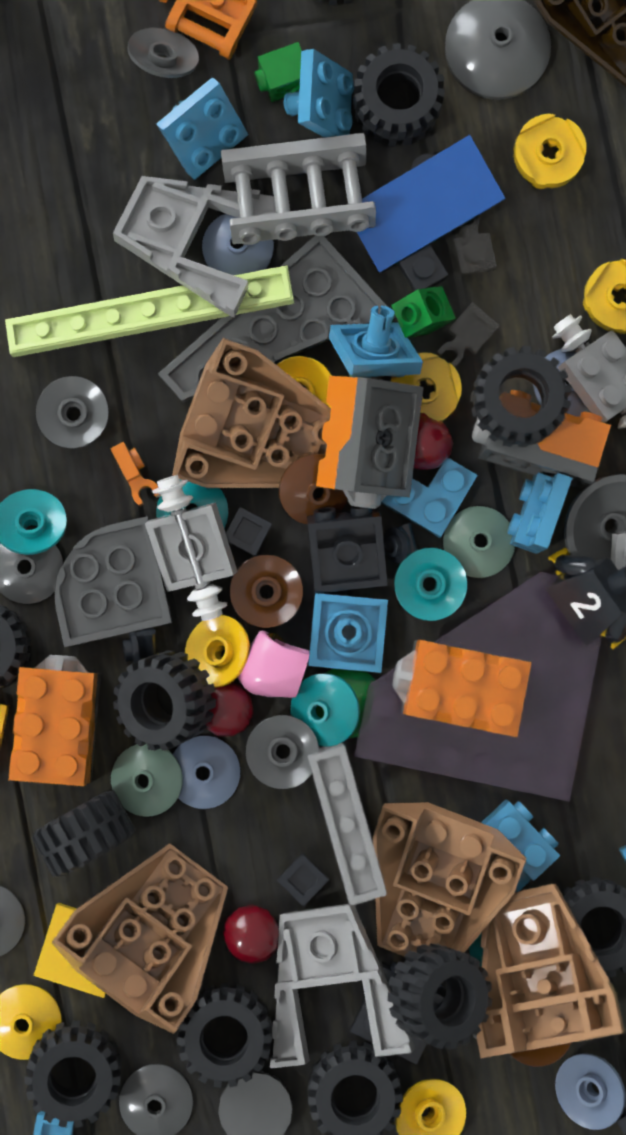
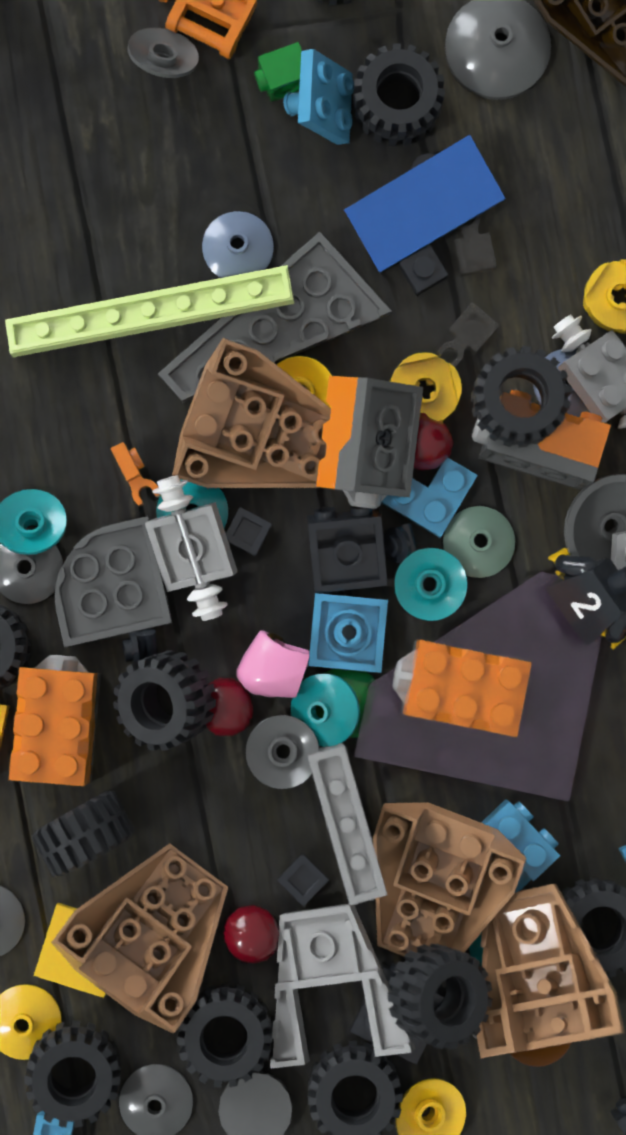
dark grey dish [36,376,109,449] -> none
sand green dish [111,744,183,816] -> none
light grey wing [113,176,276,318] -> none
dark azure plate [157,78,248,180] -> none
sand blue dish [173,736,240,809] -> none
yellow dish [185,615,250,688] -> none
light grey fence [221,133,376,245] -> none
reddish brown dish [230,555,303,628] -> none
reddish brown dish [279,453,348,524] -> none
dark azure plate [329,305,423,378] -> none
green brick [391,286,456,338] -> none
dark azure plate [507,472,572,554] -> none
yellow plate [514,114,587,189] -> none
sand blue dish [555,1053,626,1130] -> none

